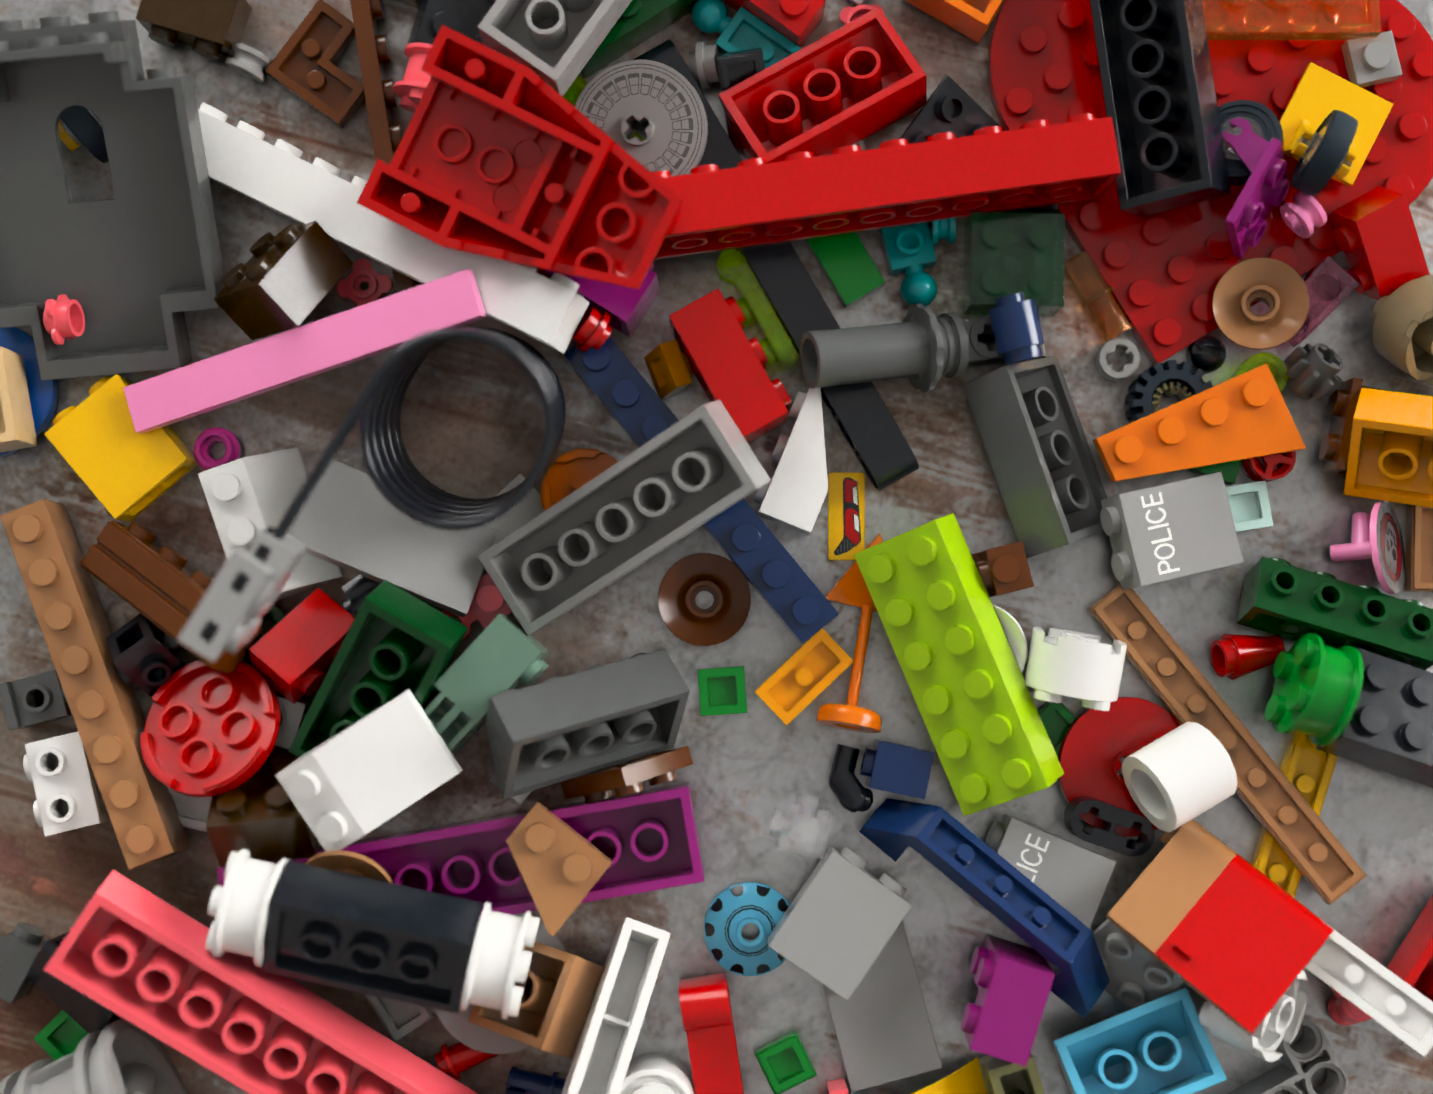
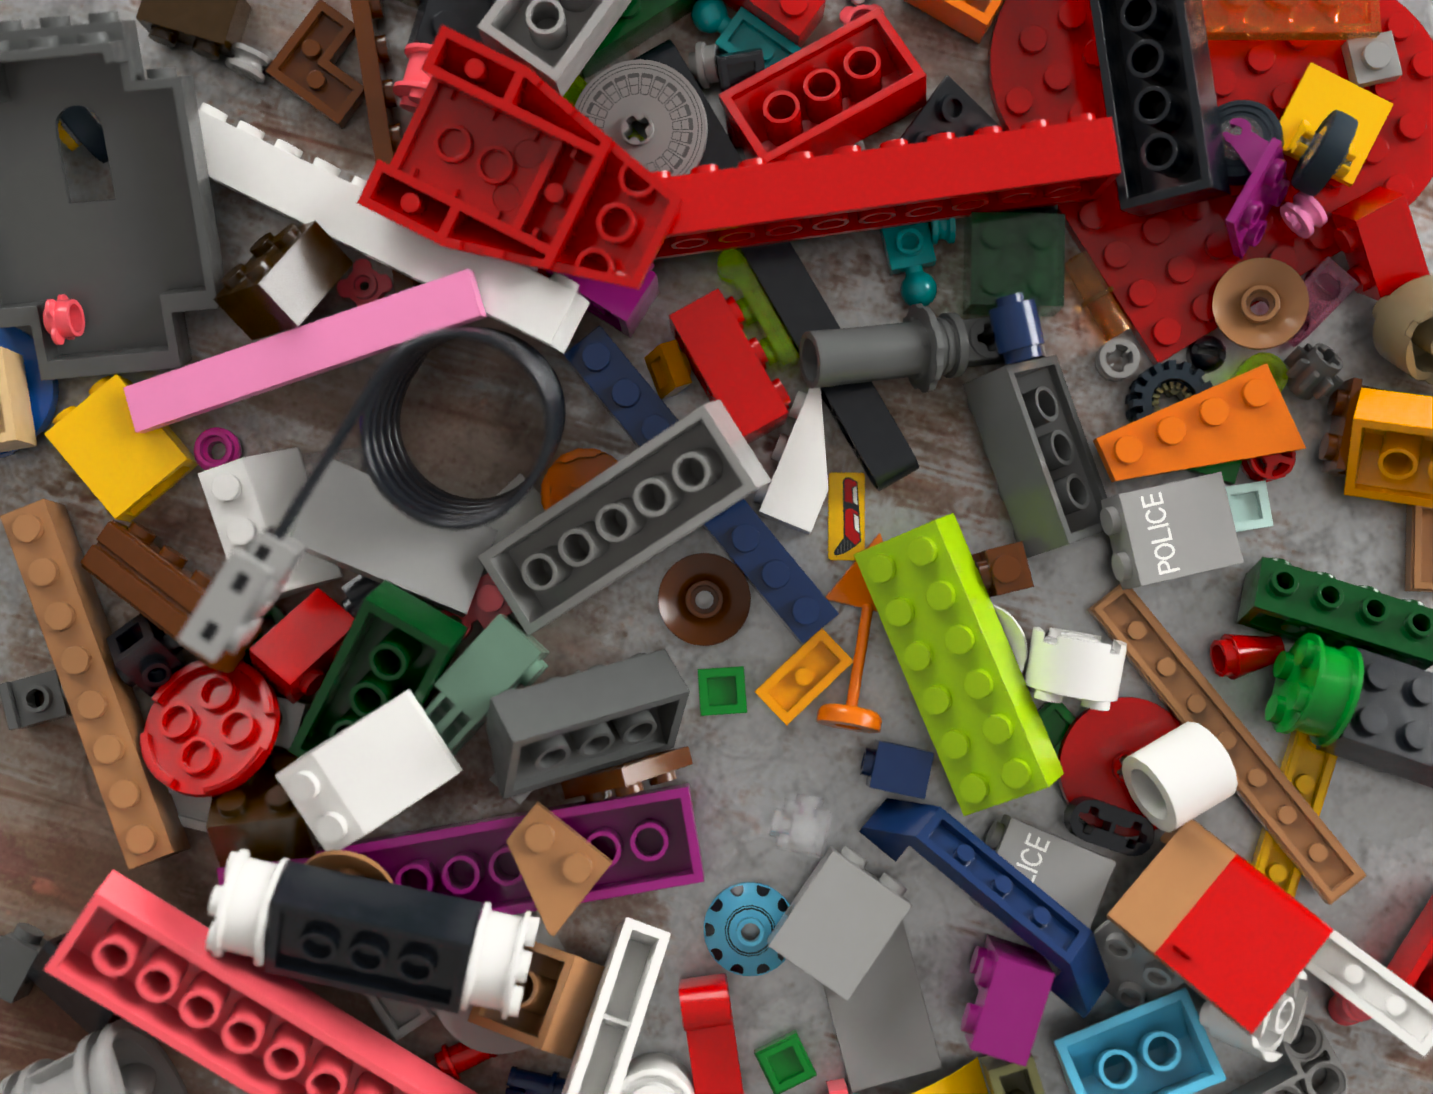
white brick [23,731,110,836] -> none
green plate [33,1010,89,1061] -> none
red plate [572,306,613,353] -> none
green tile [804,232,885,308] -> none
black arm [829,744,873,812] -> none
shield [1330,501,1405,594] -> none

